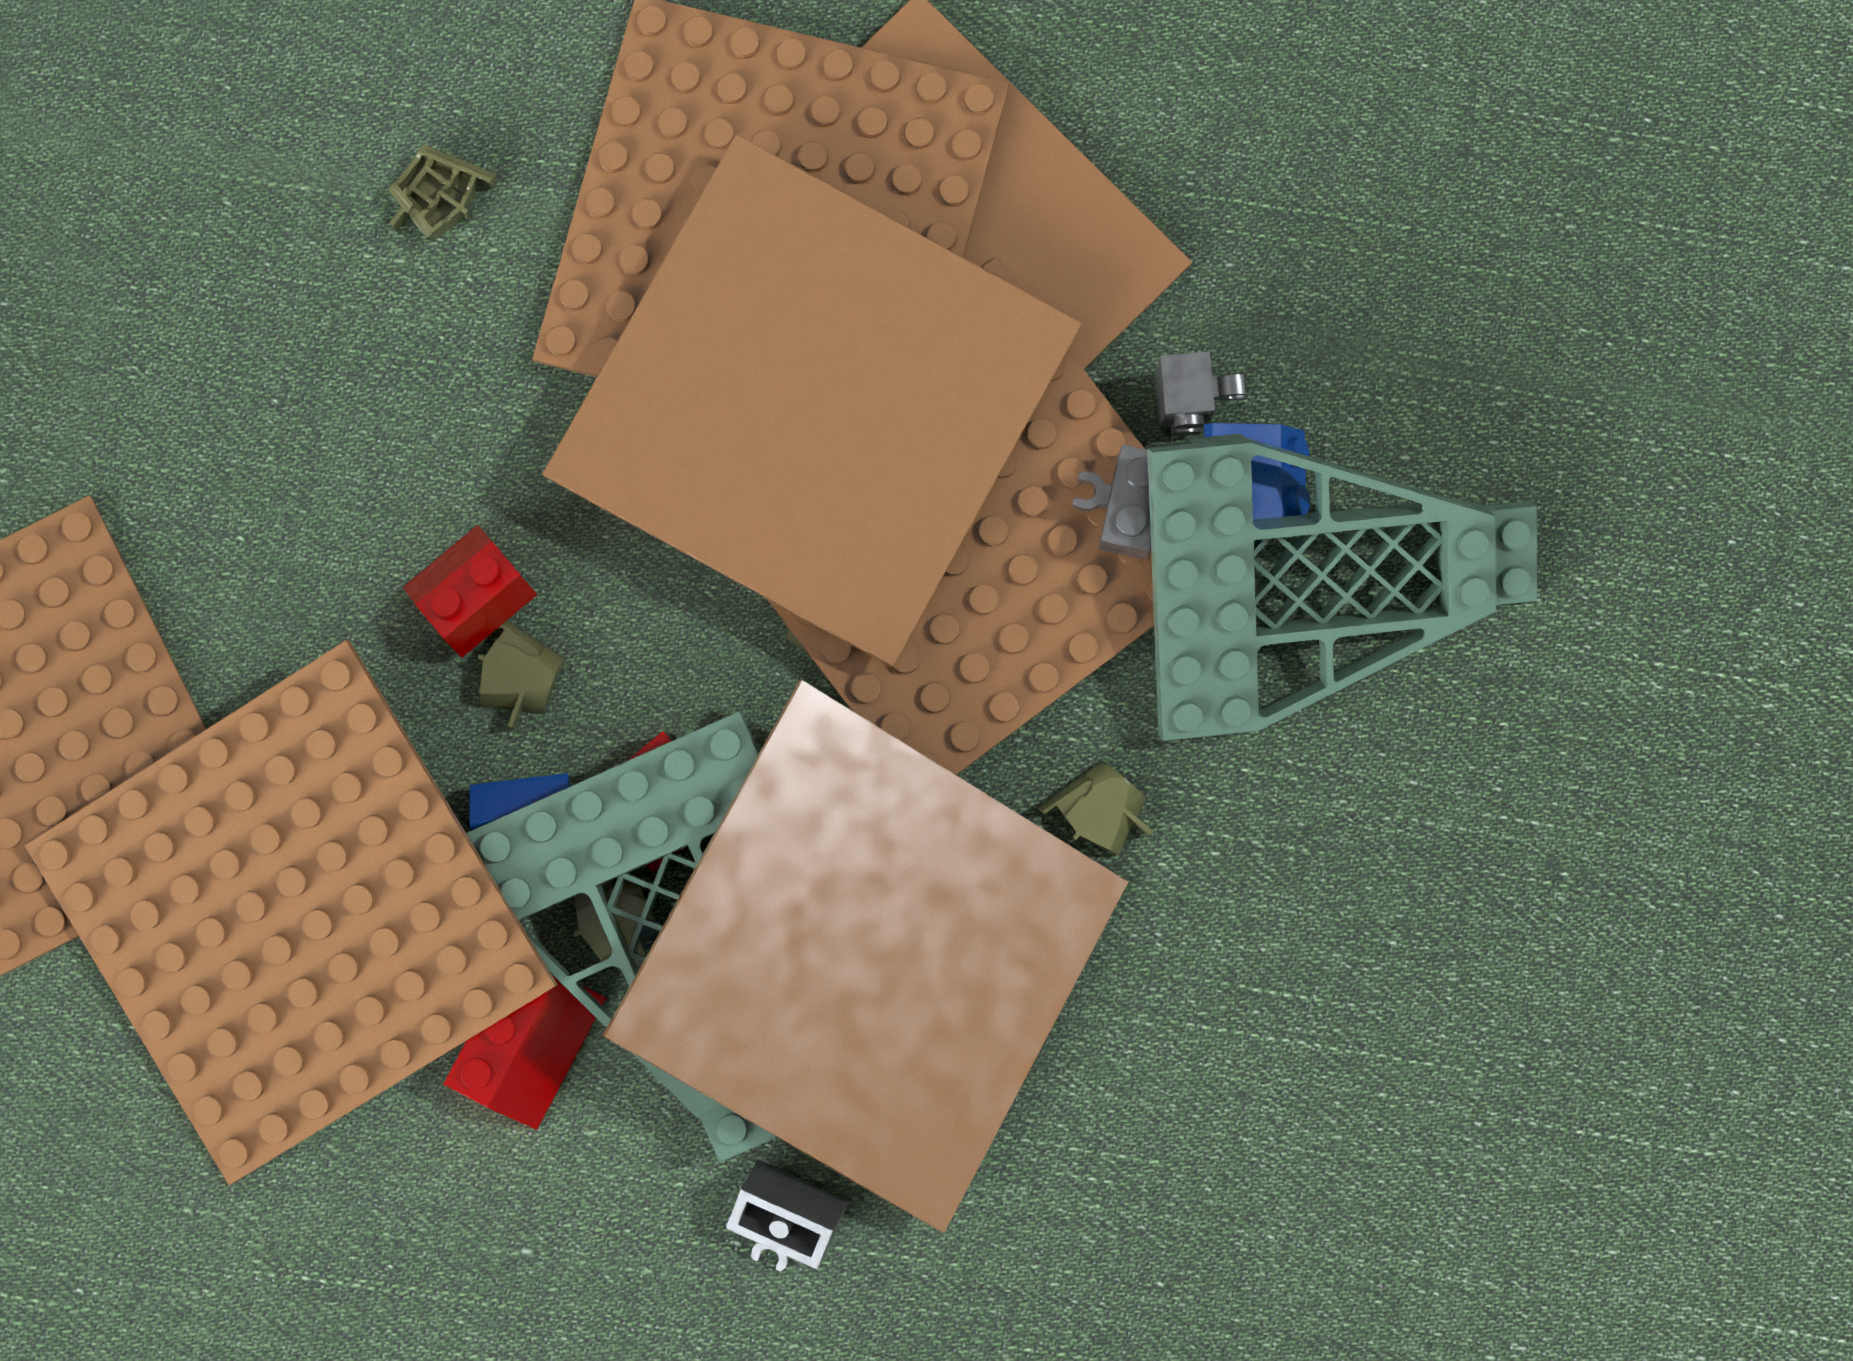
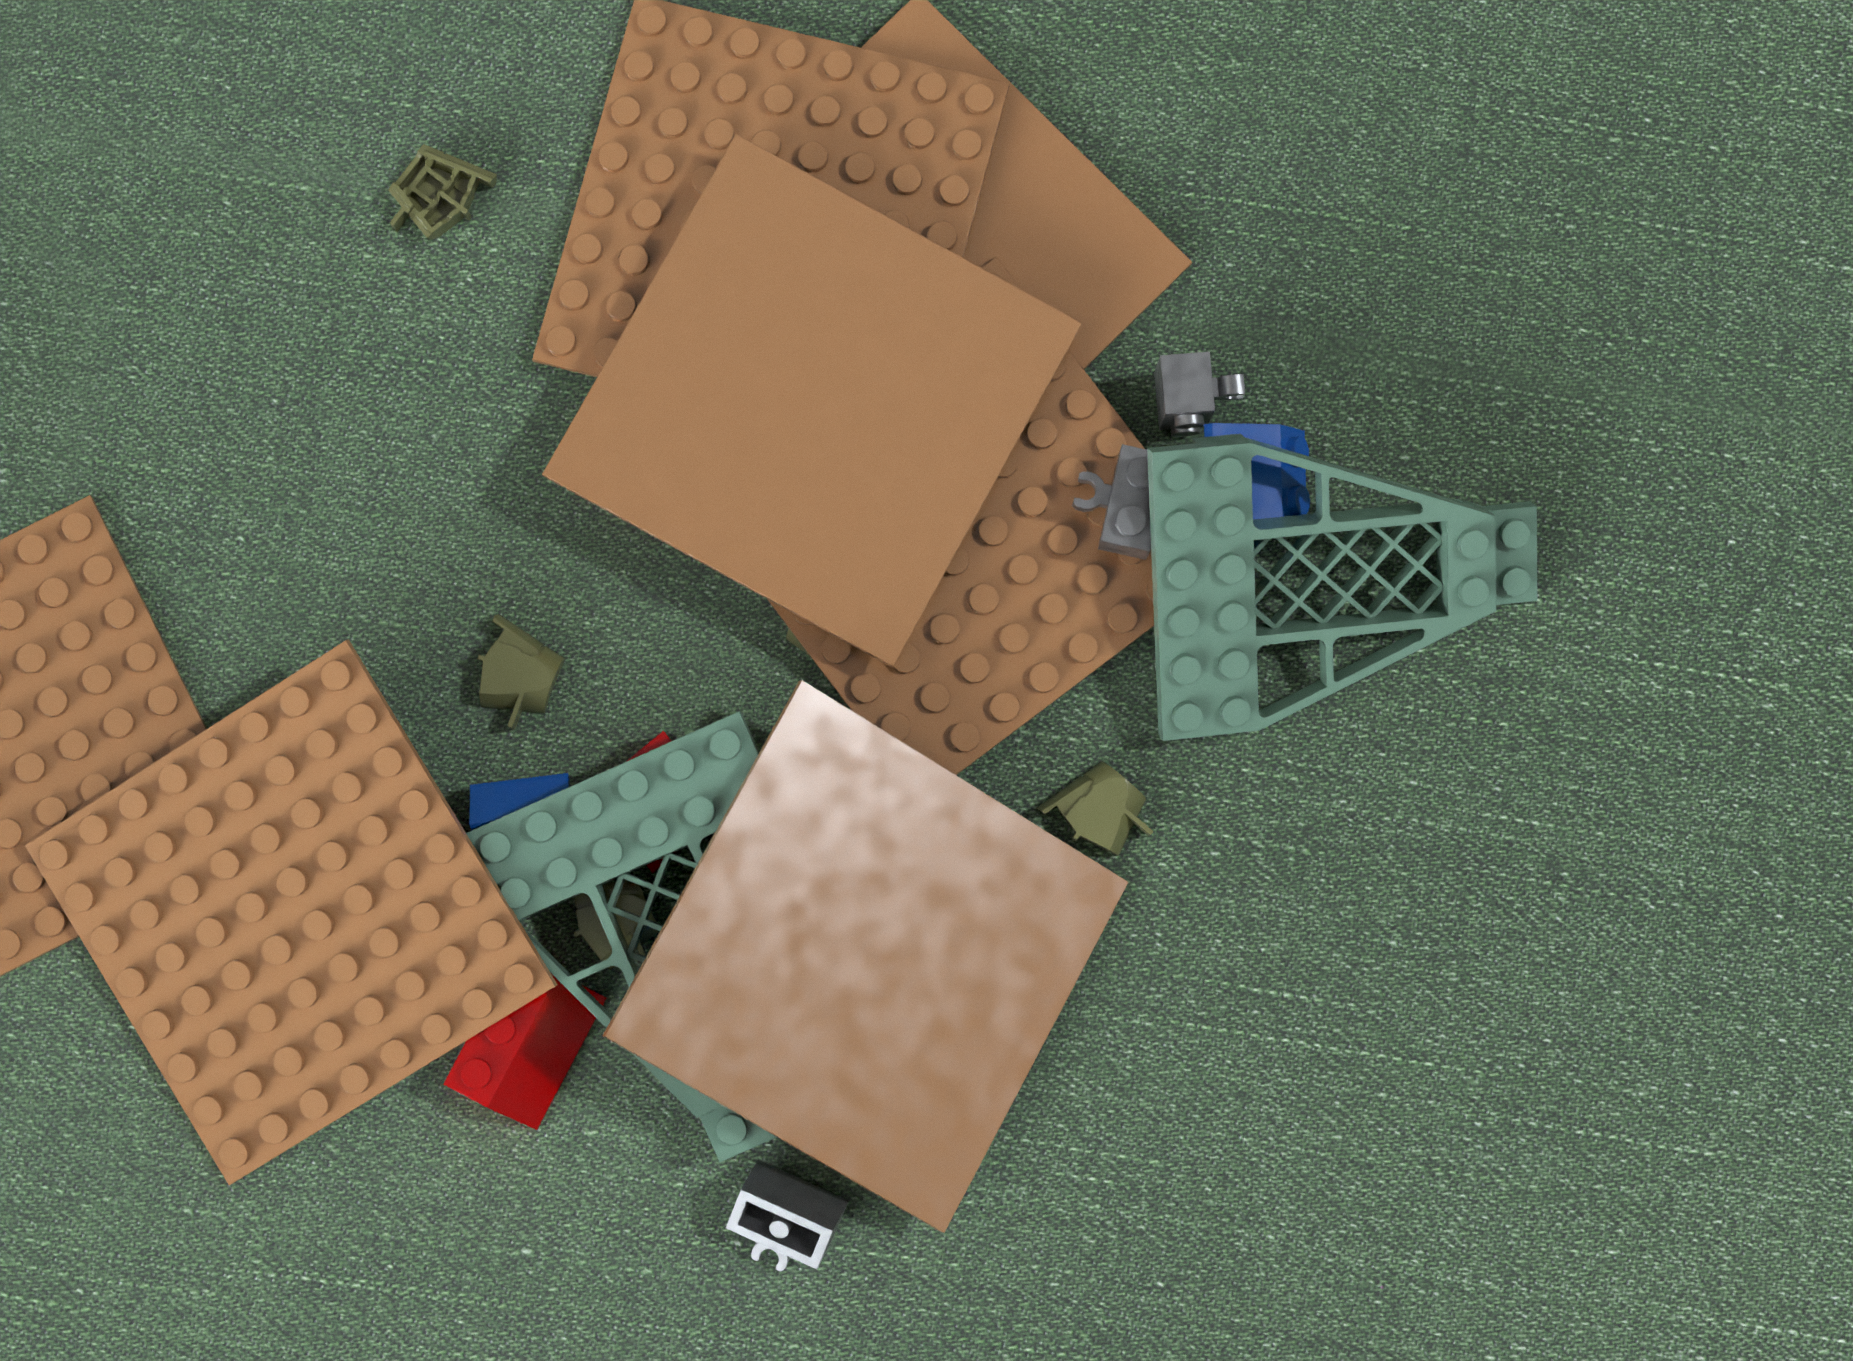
red slope [403,525,537,658] -> none

